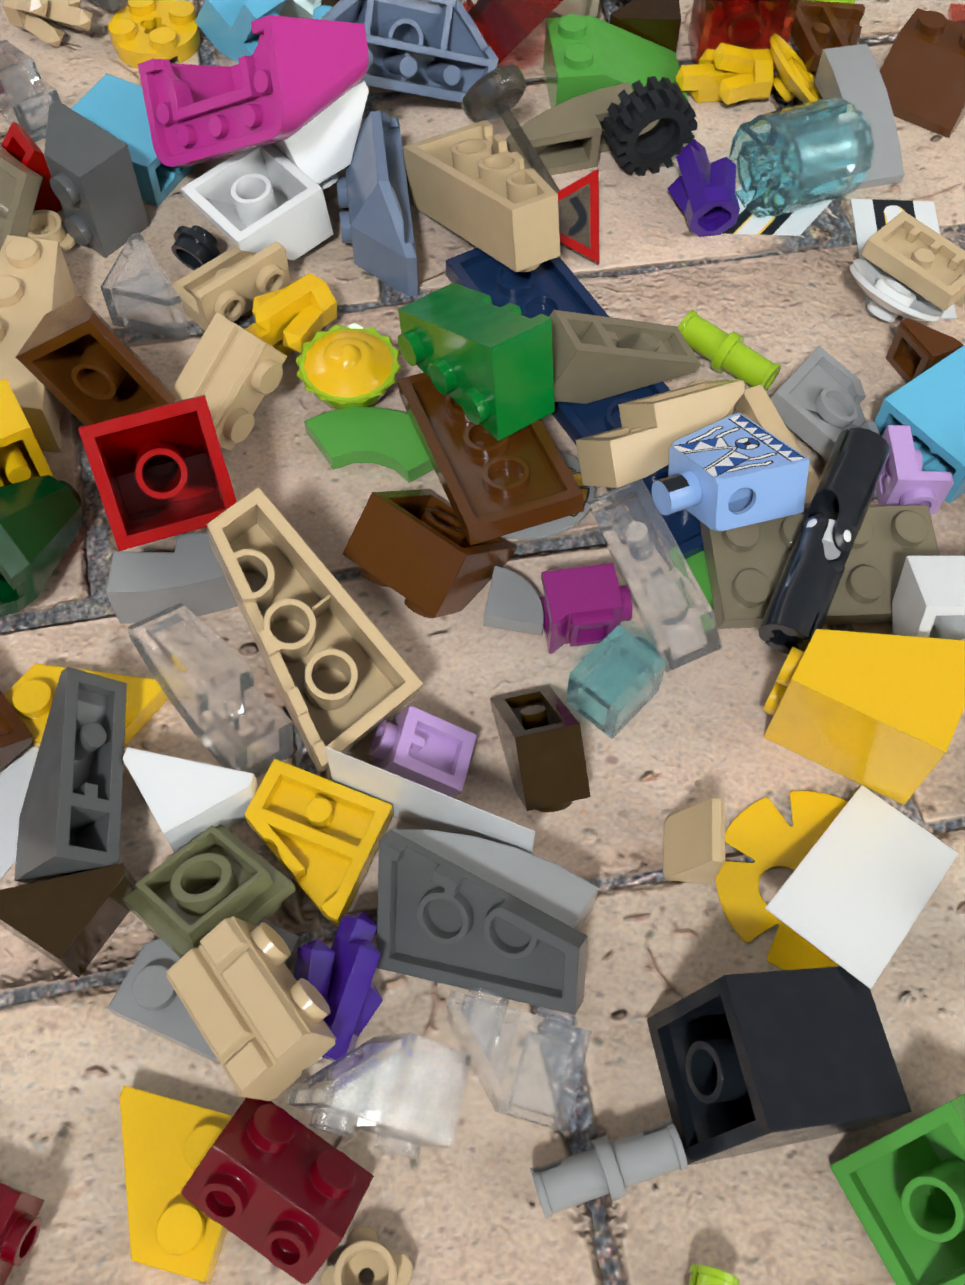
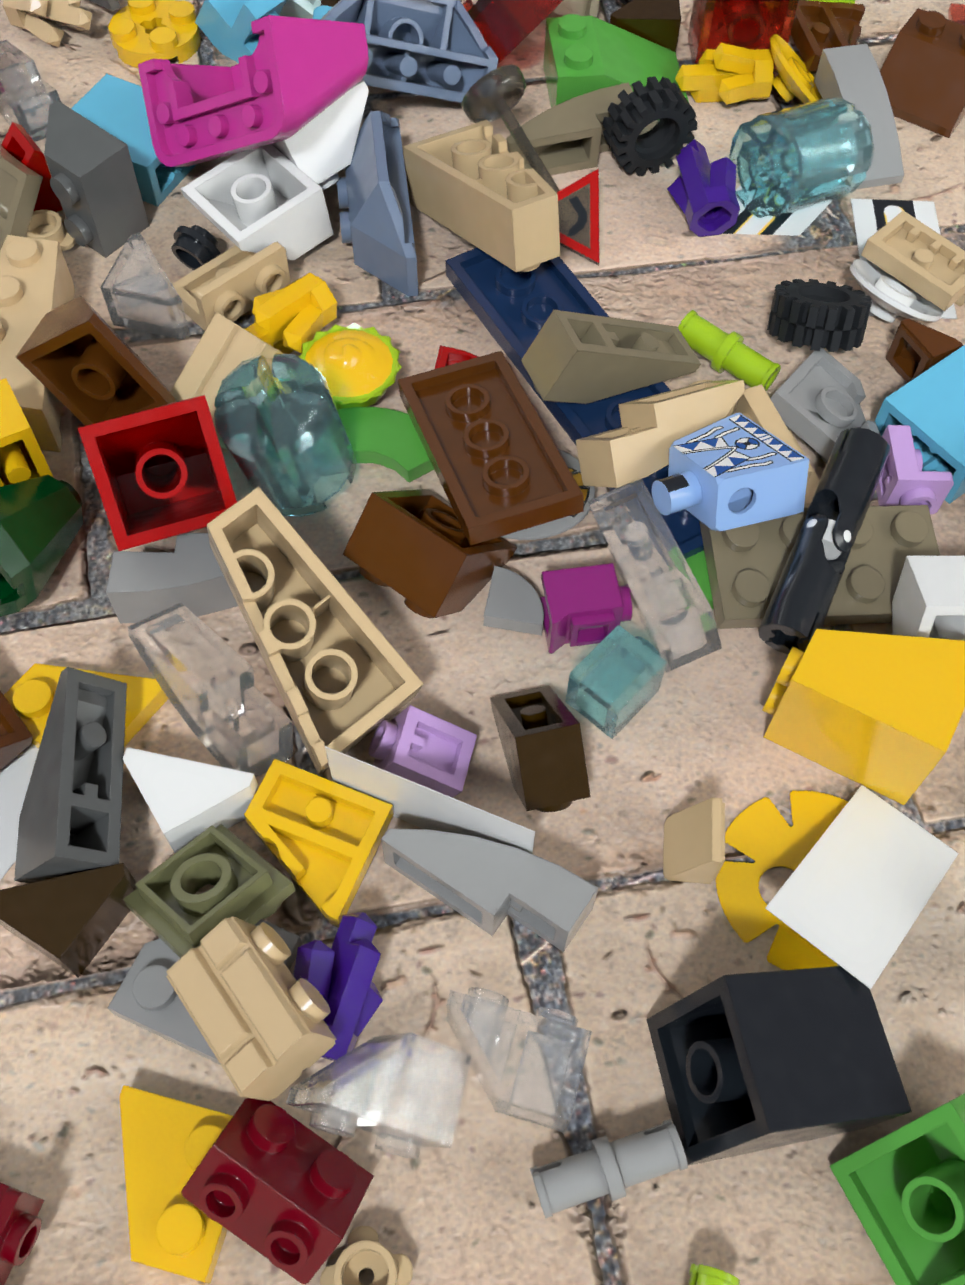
dark grey wing [376,830,588,1015] -> none
green wedge [398,283,555,441] -> none
none -> clear light blue cylinder [214,353,357,517]
none -> black tyre [767,279,872,352]

